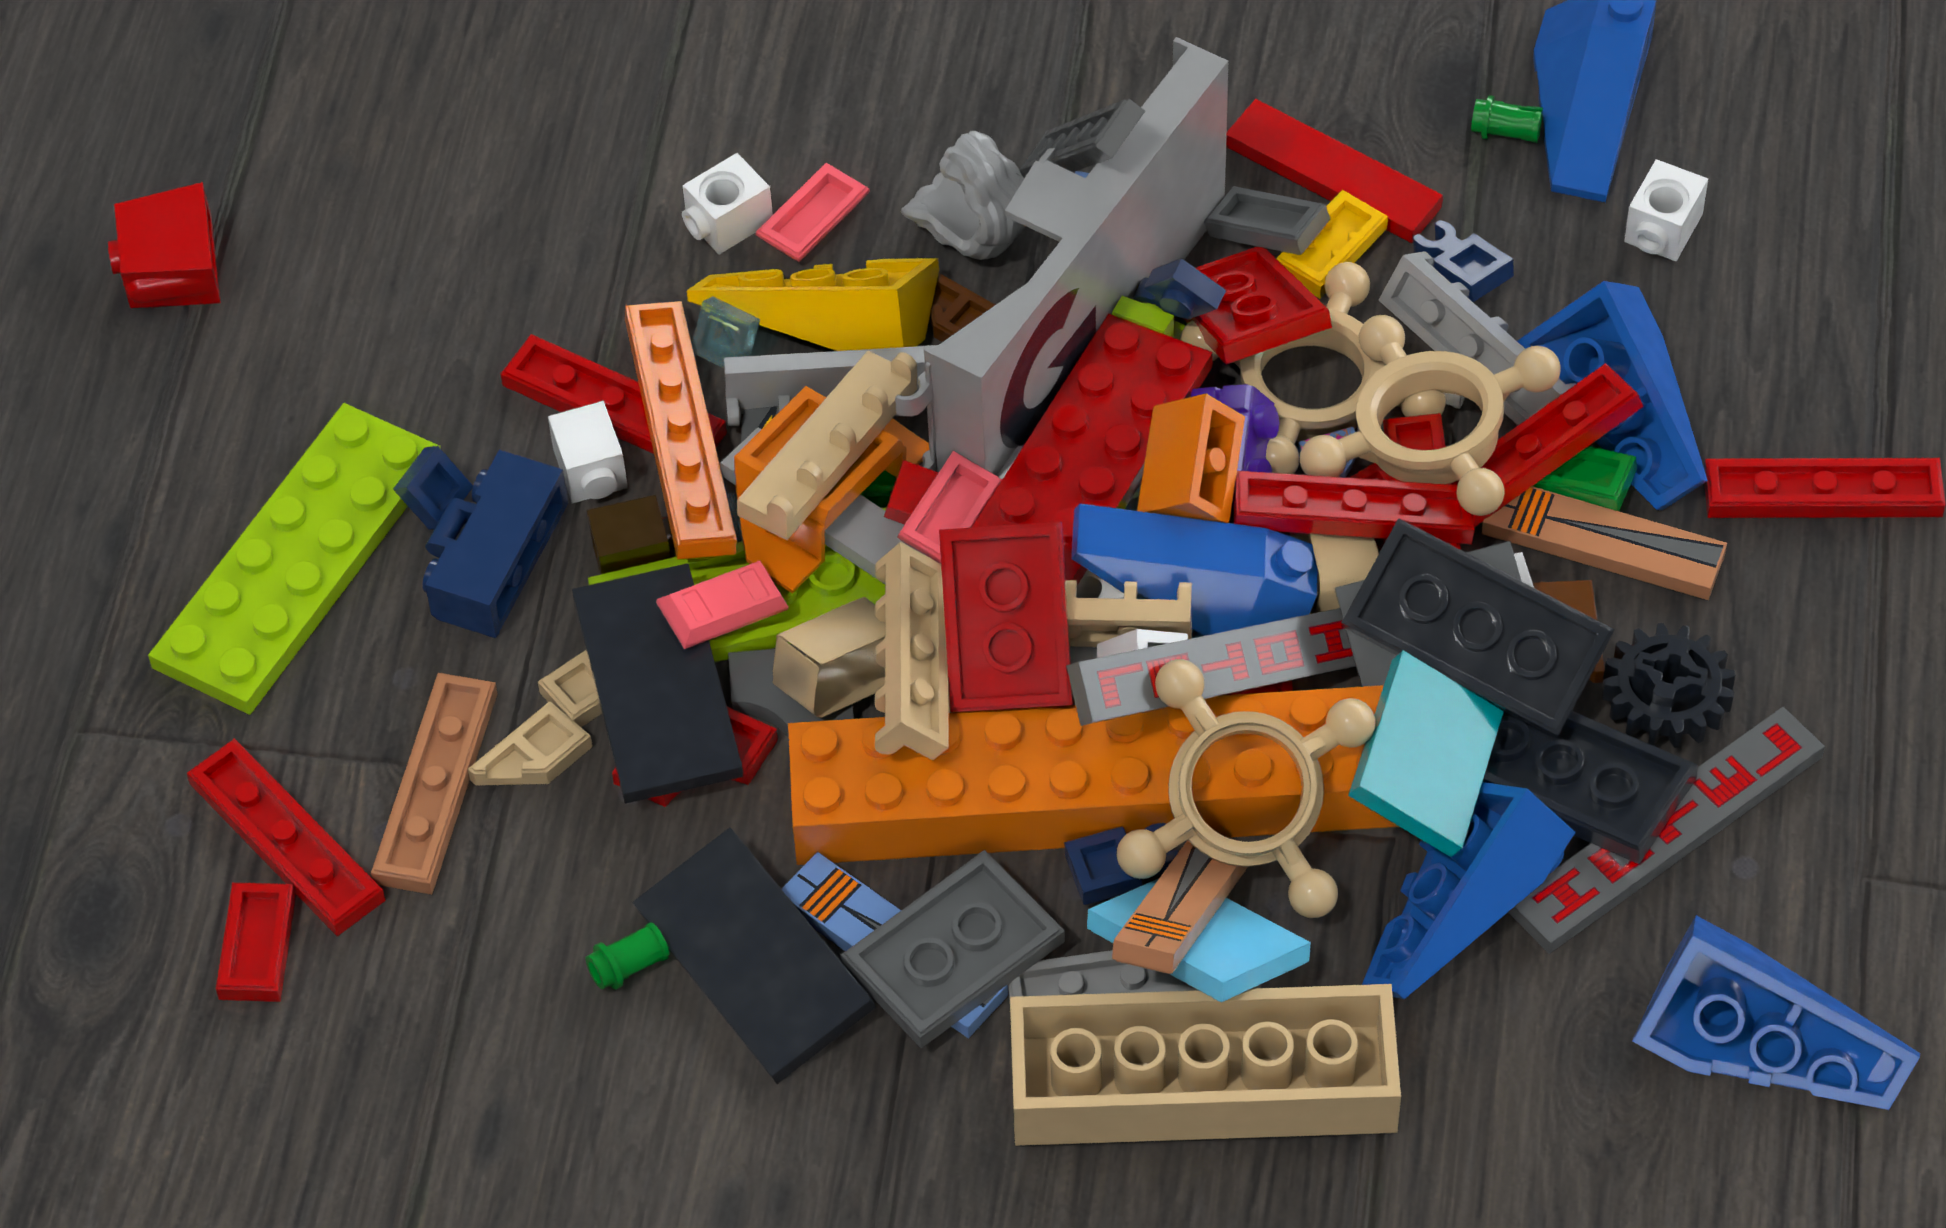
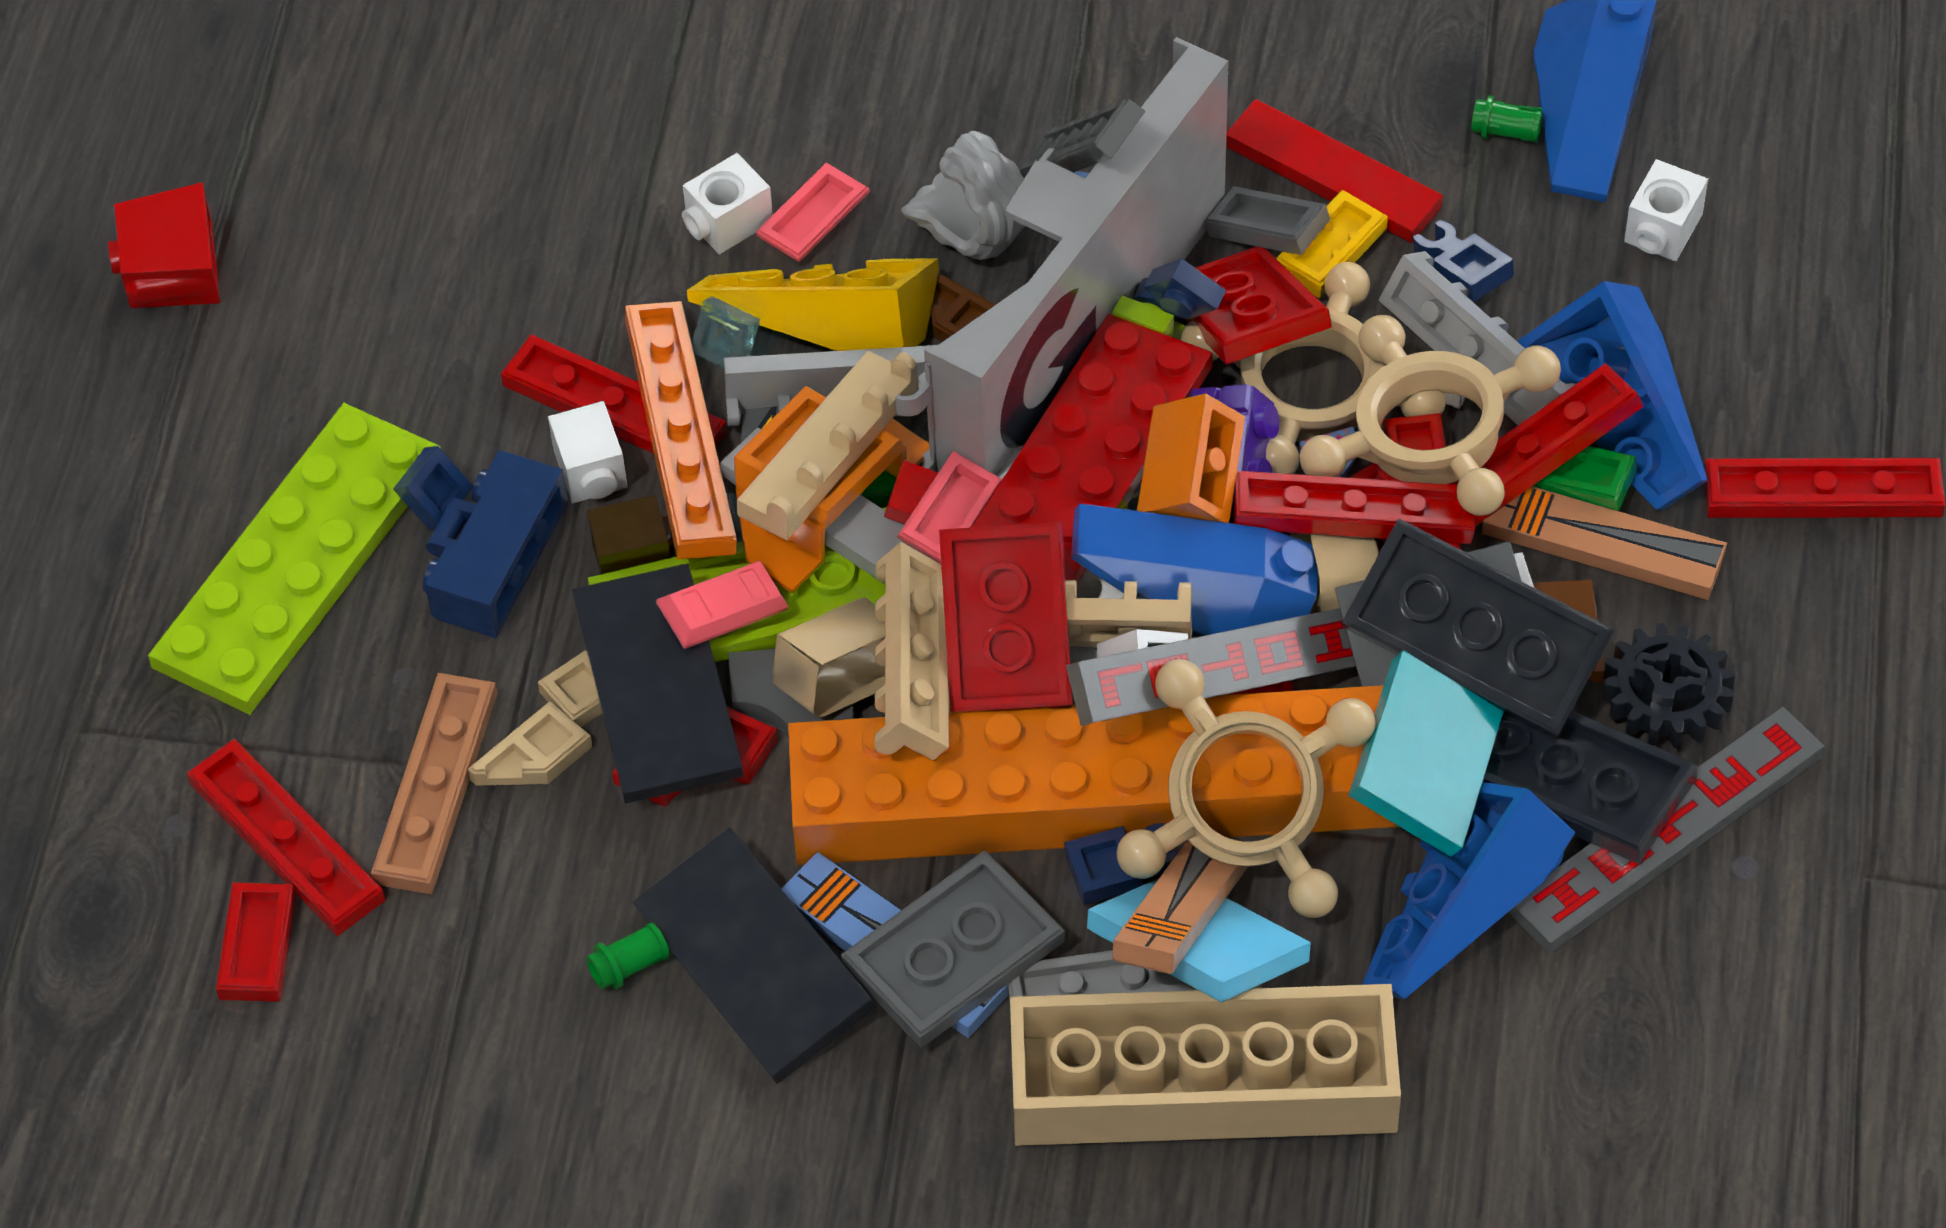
blue wedge [1632,915,1920,1110] -> none

